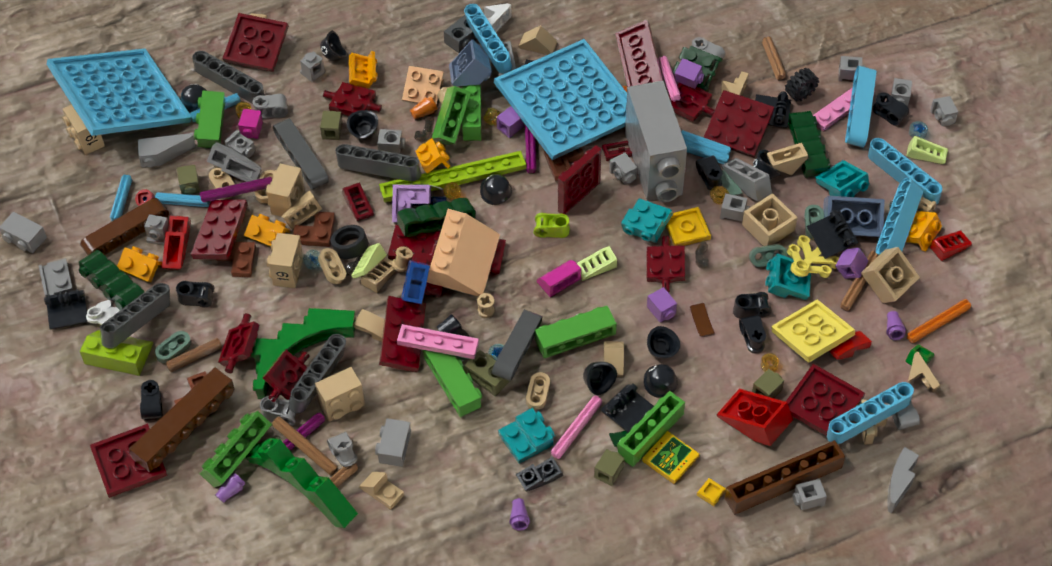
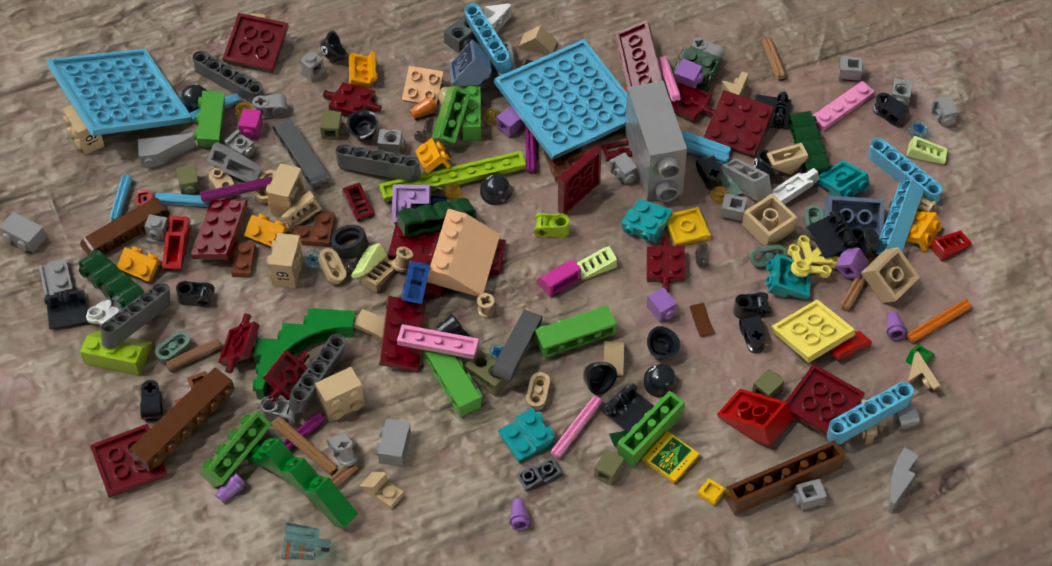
clear yellow bush [760,353,779,372] -> none
black tyre [785,68,819,102] -> none
medium azure beam [845,65,877,148] -> none
none -> clear light blue torso [281,522,331,560]
none -> white hinge [772,168,820,204]
none -> black helmet [851,226,880,258]

